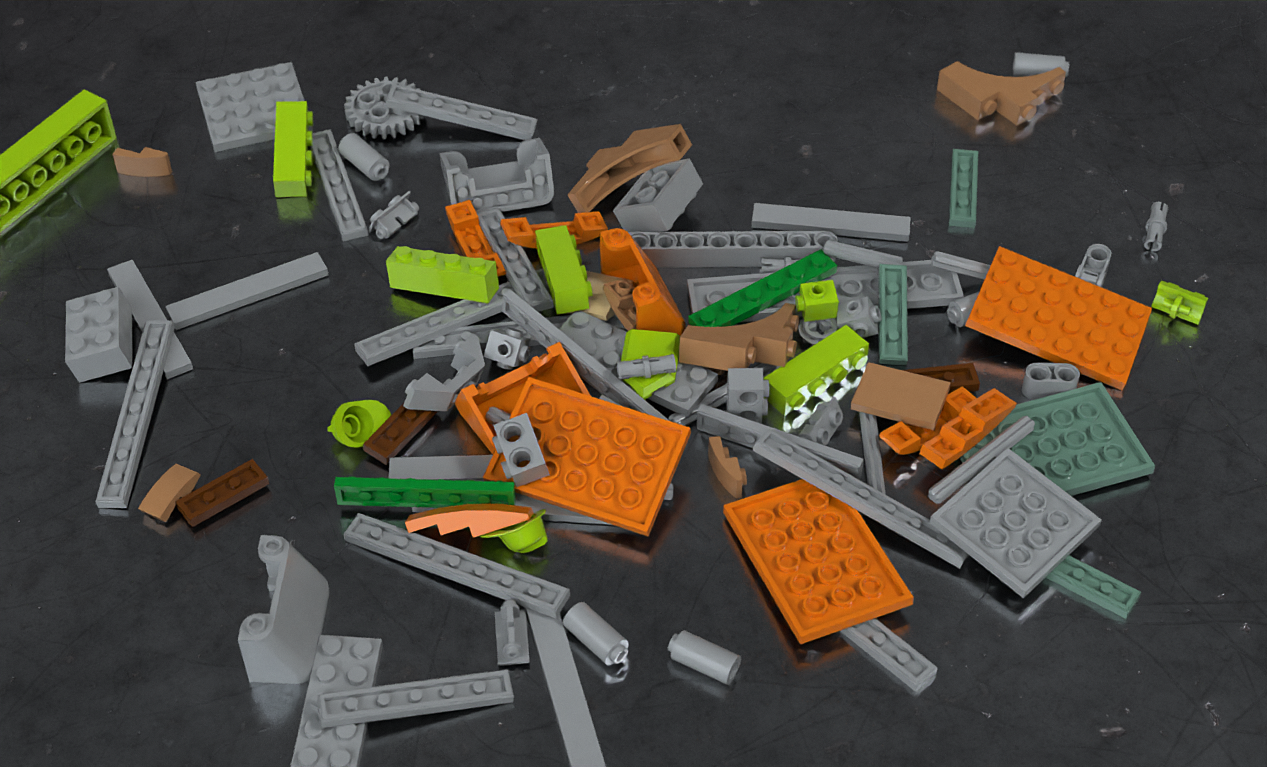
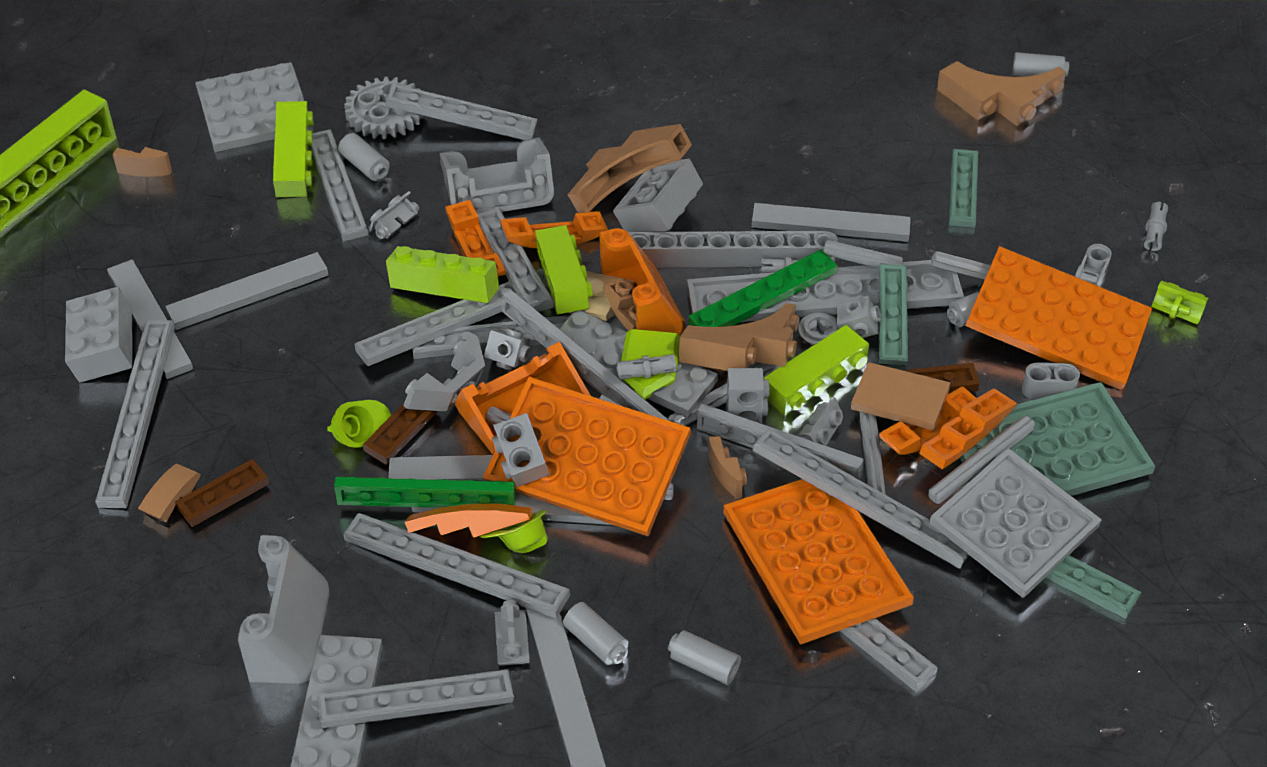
lime brick [795,280,839,322] -> none

